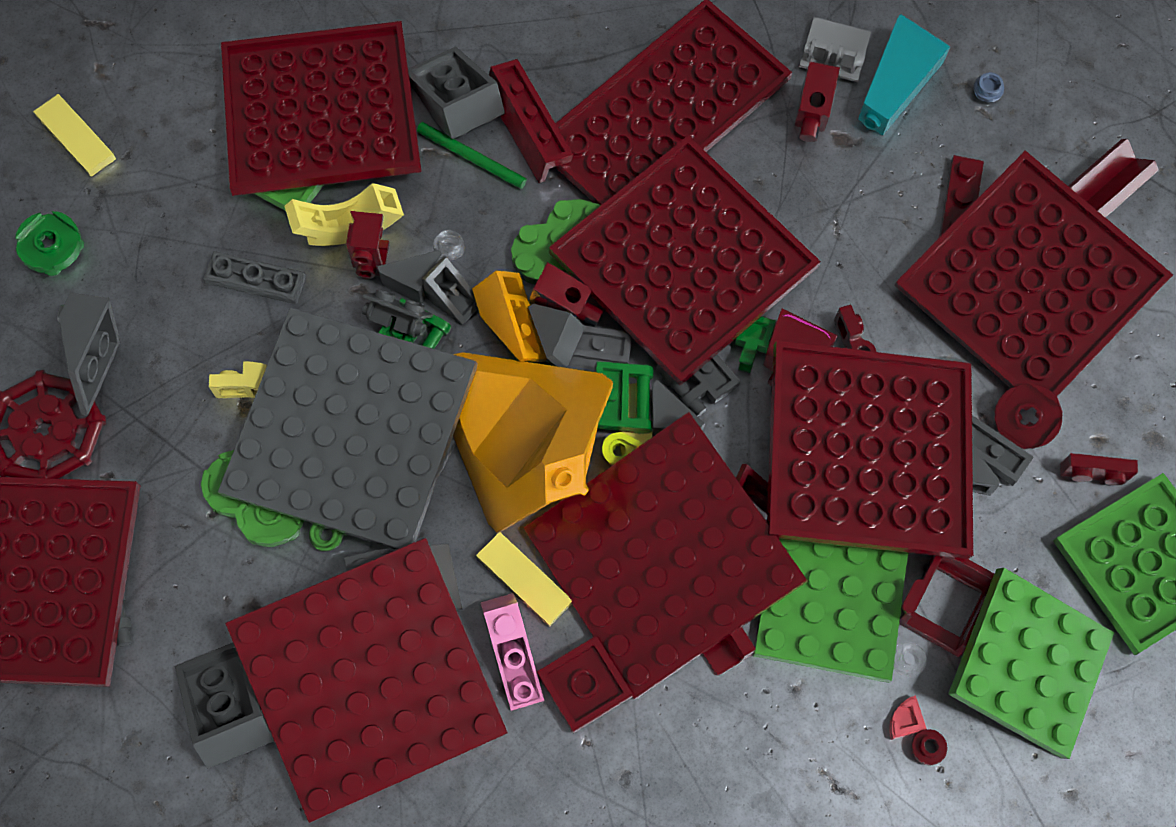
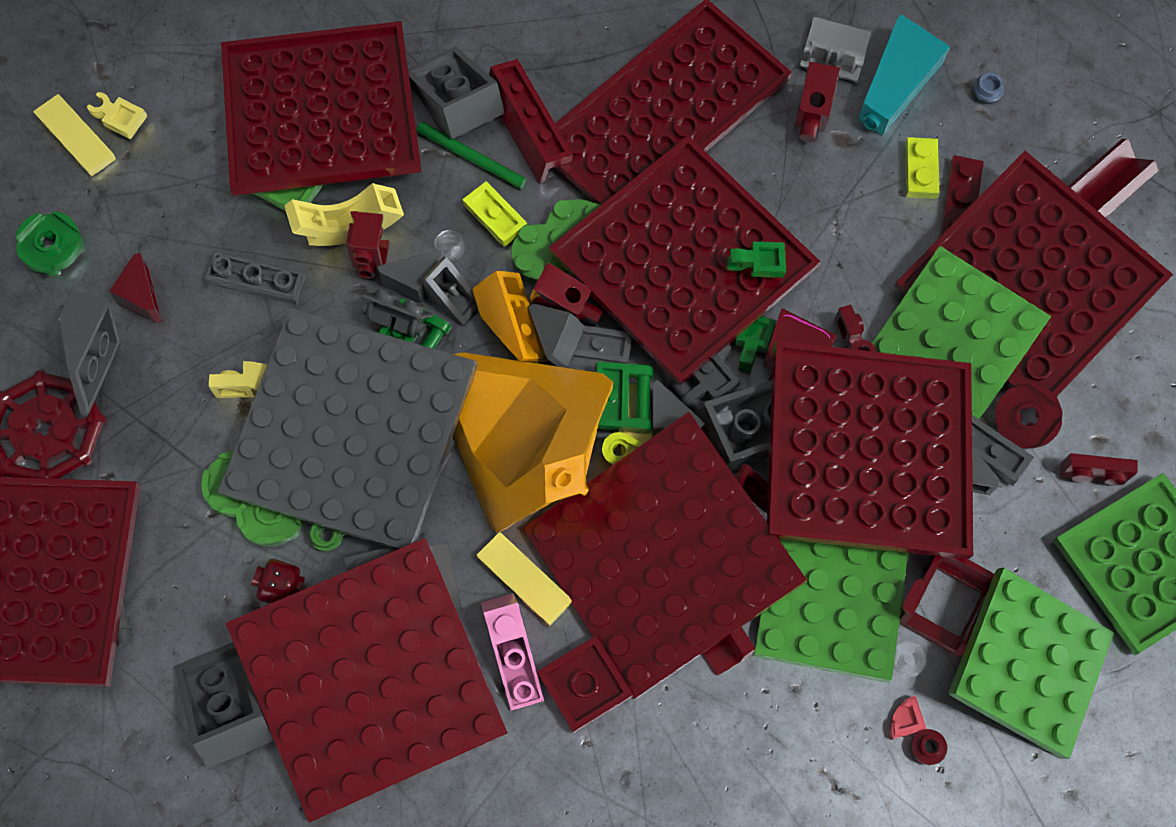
none -> light yellow plate [87,92,147,139]
none -> dark red slope [109,253,162,323]
none -> dark red head [251,558,305,604]
none -> neon yellow plate [462,181,527,247]
none -> dark grey slope [697,380,772,472]
none -> green plate [727,241,786,278]
none -> bright green plate [872,246,1051,419]
none -> neon yellow plate [905,137,939,199]

